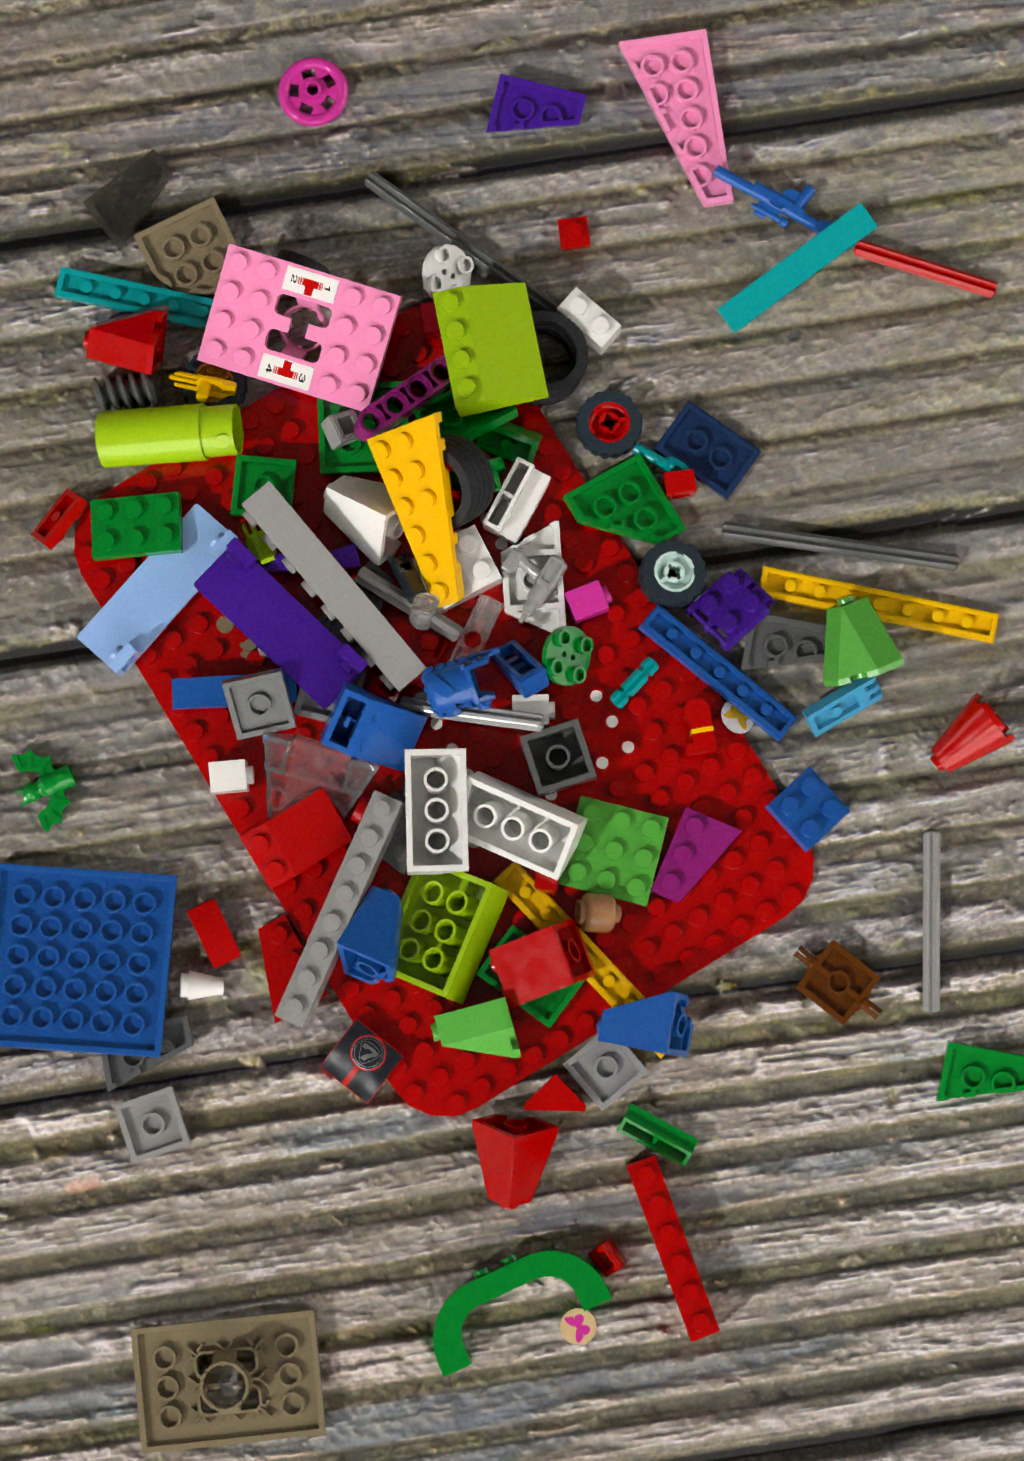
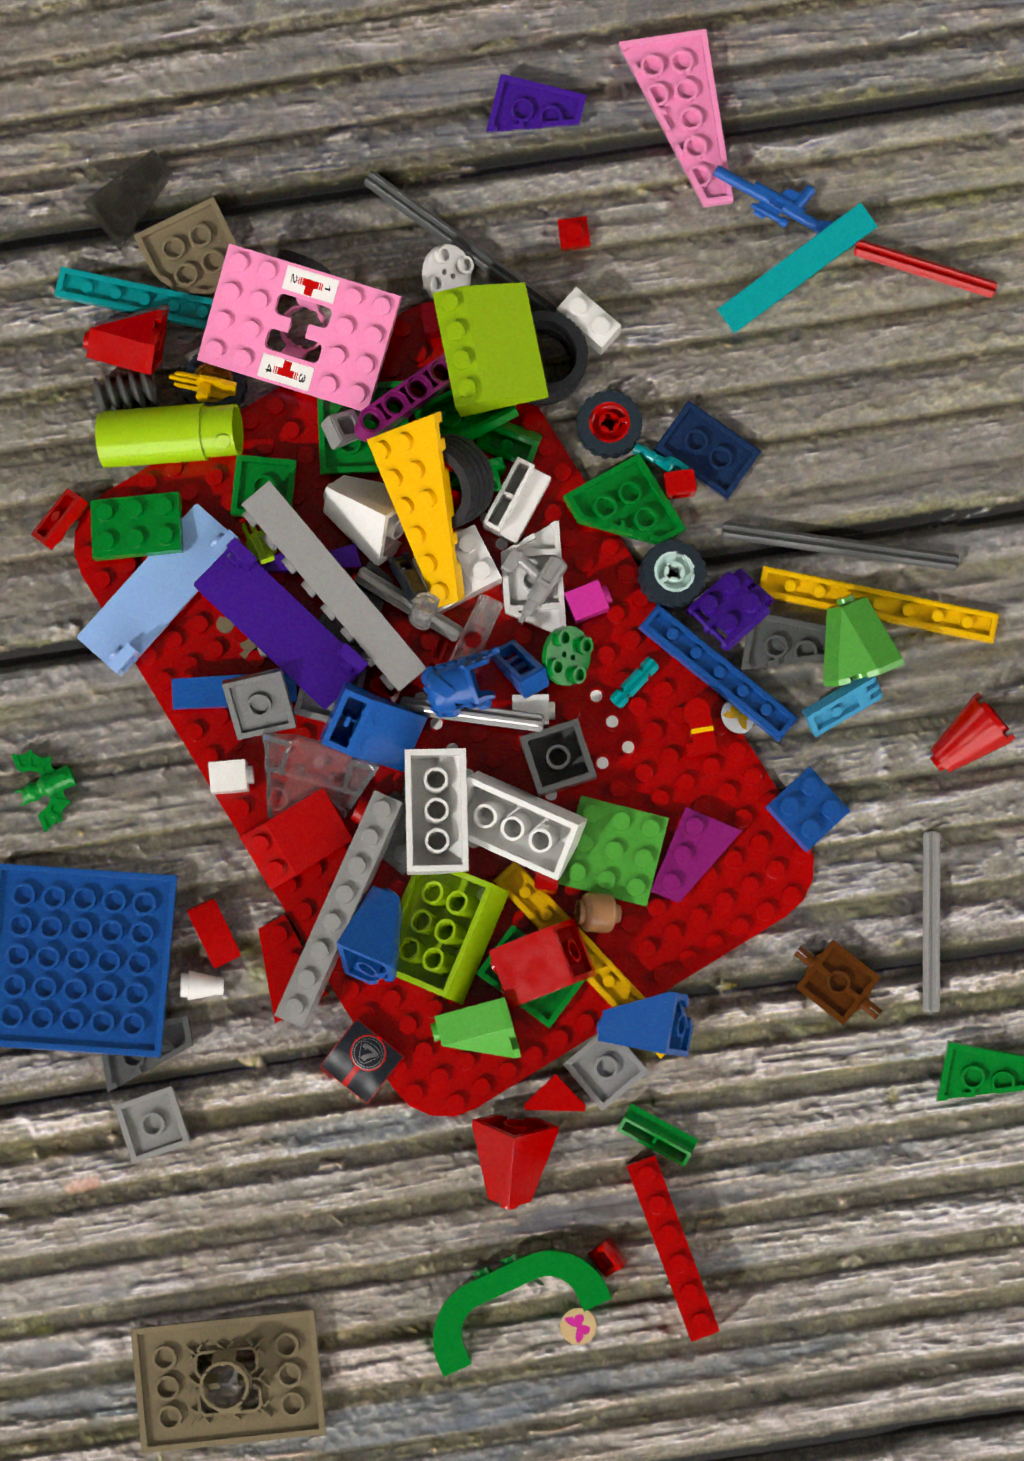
dark pink plate [278,57,349,127] -> none

